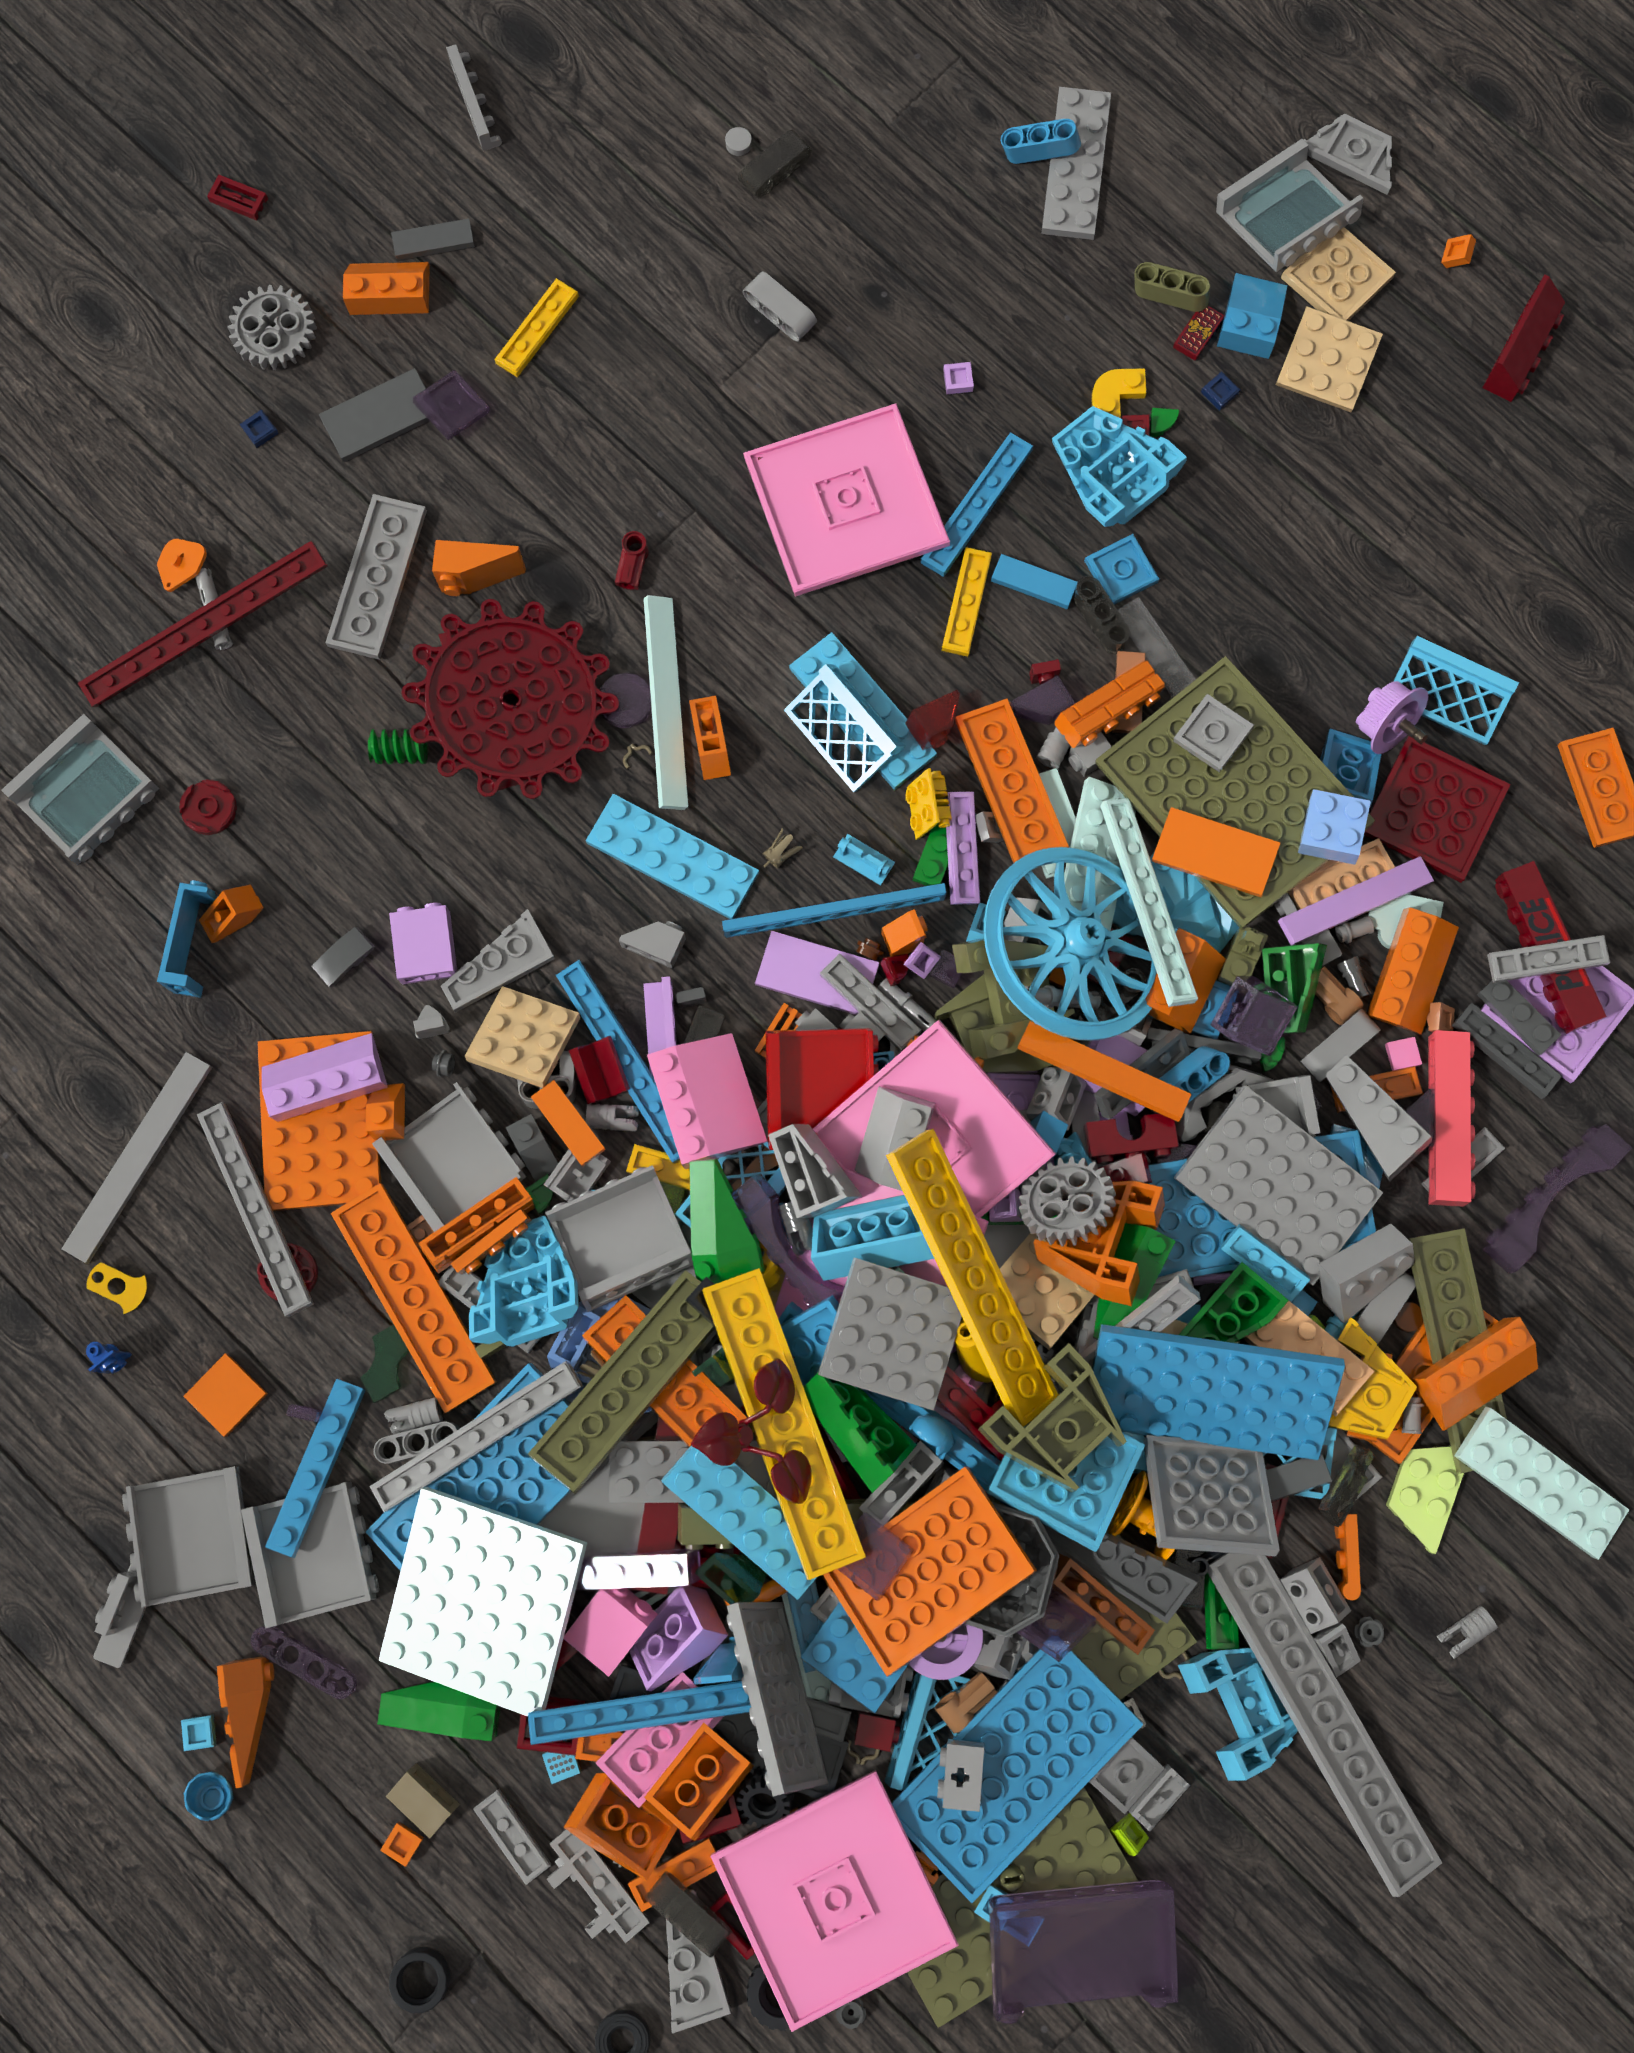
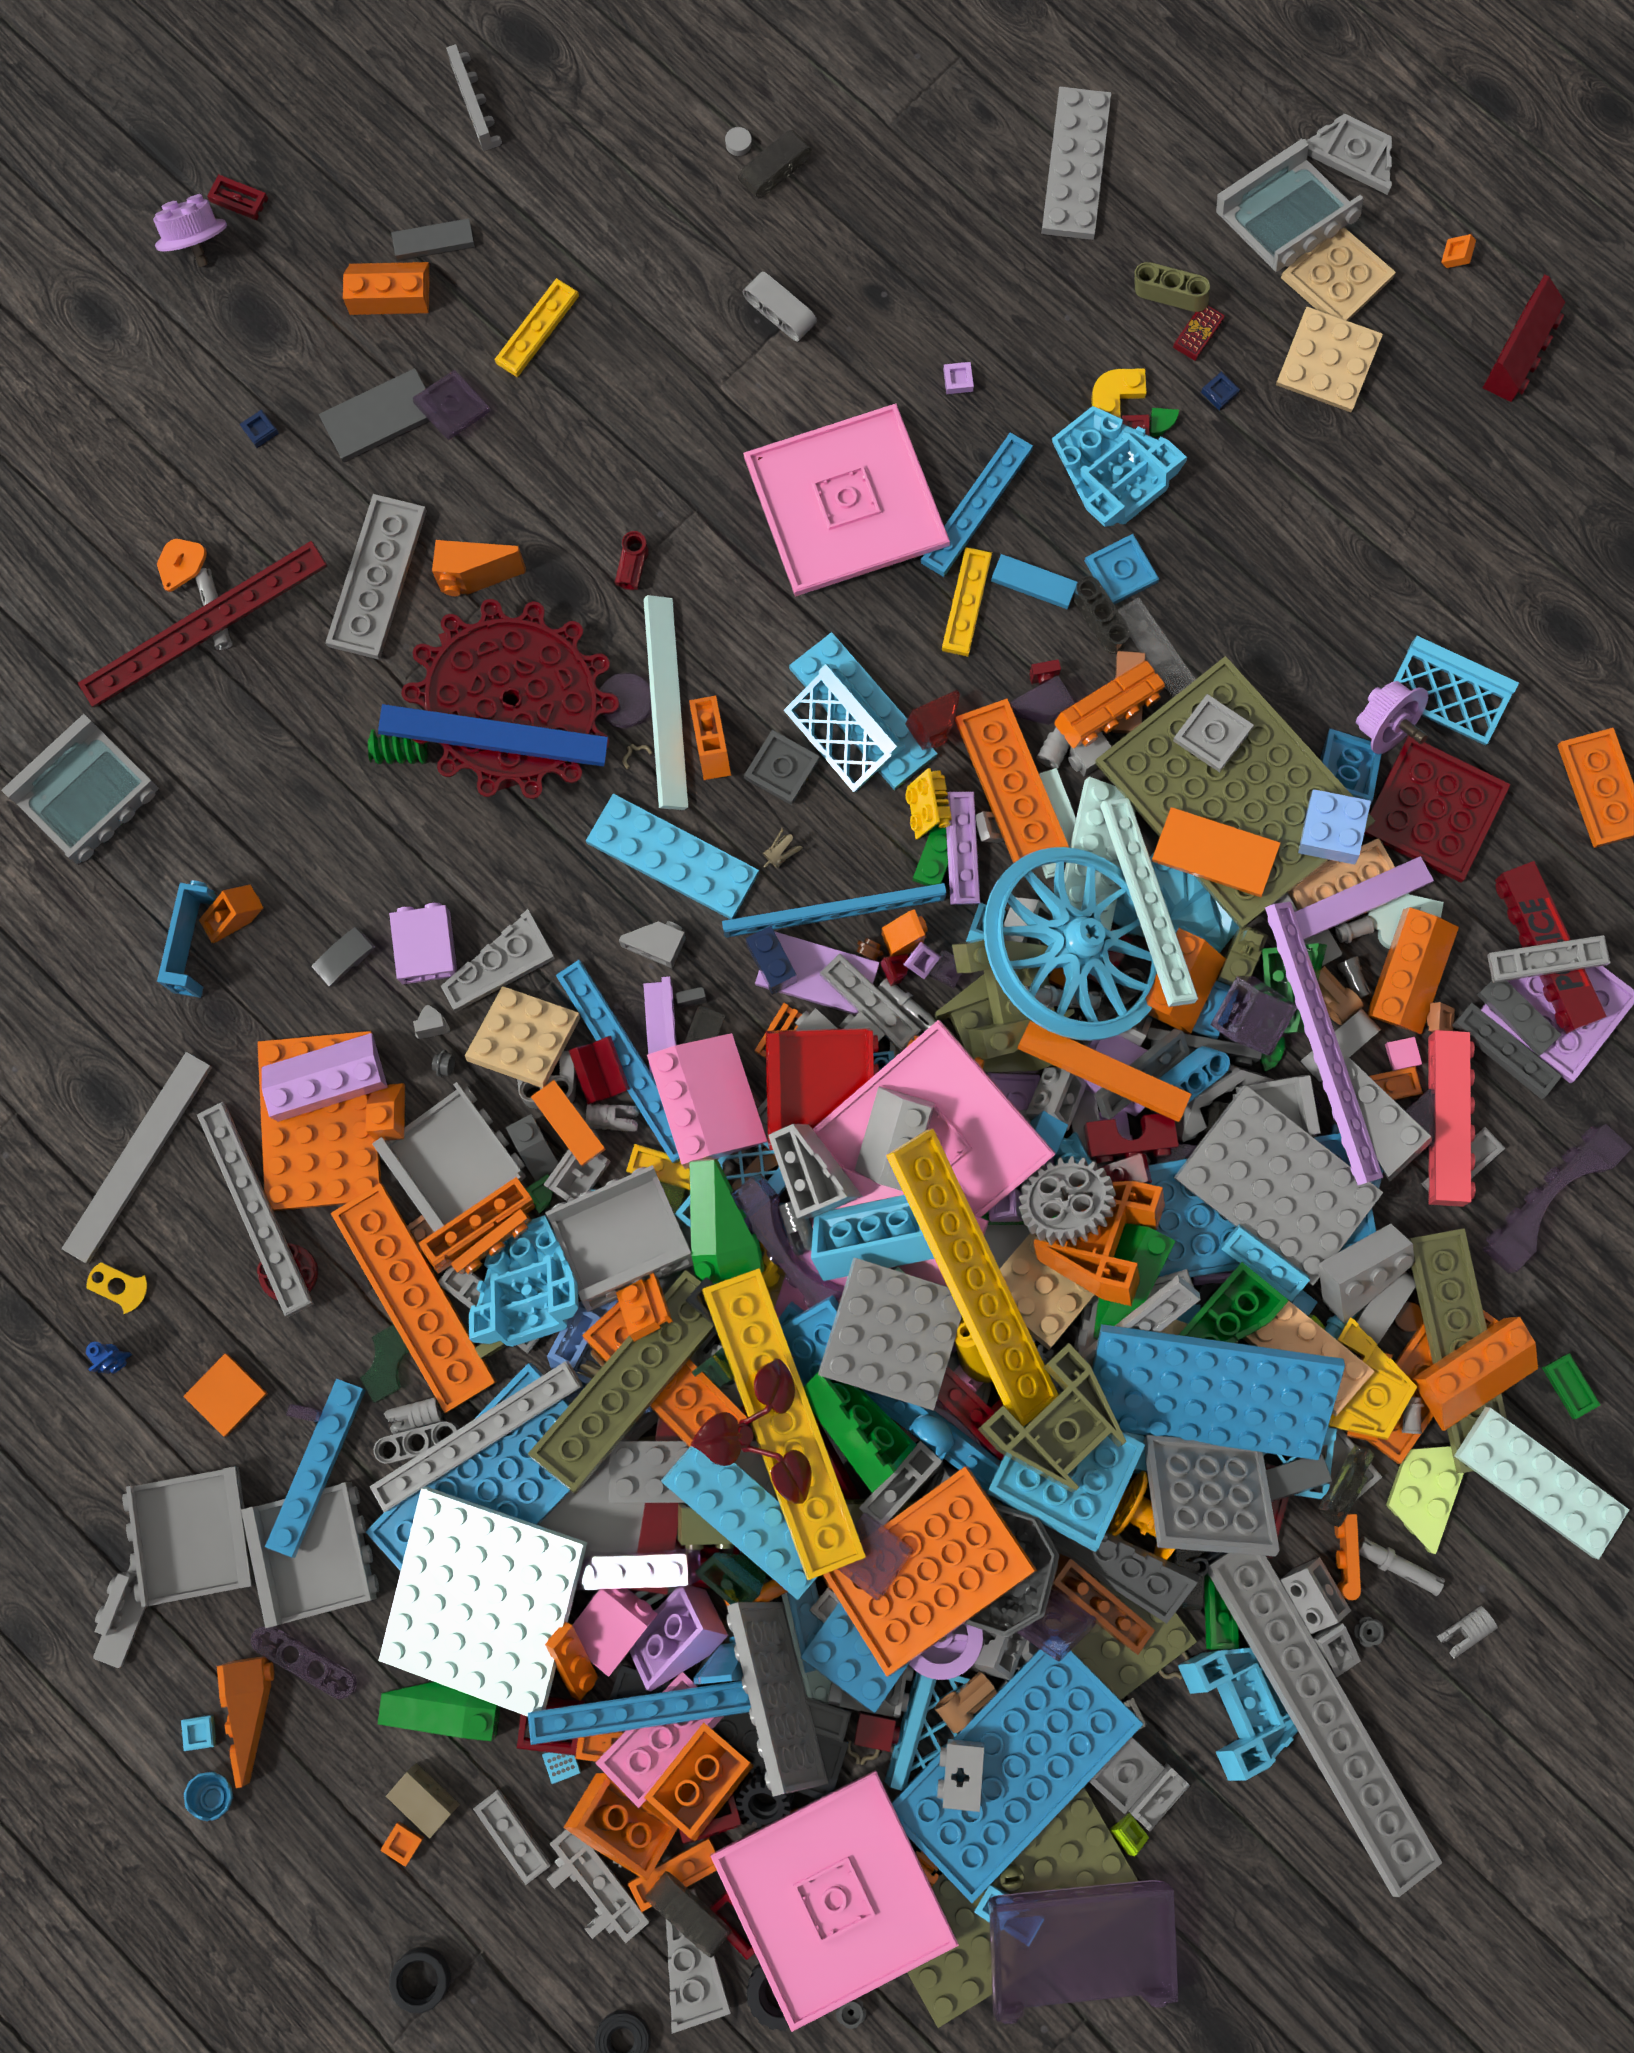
dark red tile [179,779,237,835] -> none
light grey gear [228,285,317,370] -> none
medium azure hinge [833,834,895,886] -> none
dark azure beam [1001,119,1081,164] -> none
dark azure slope [1217,273,1287,359] -> none
none -> lavender piece [153,194,227,267]
none -> blue tile [378,704,608,766]
none -> orange plate [544,1622,599,1701]
none -> orange plate [616,1273,673,1342]
none -> dark grey plate [744,730,820,805]
none -> dark blue brick [746,926,797,995]
none -> lavender plate [1265,902,1383,1185]
none -> light grey pin [1358,1536,1445,1596]
none -> green tile [1542,1353,1601,1419]

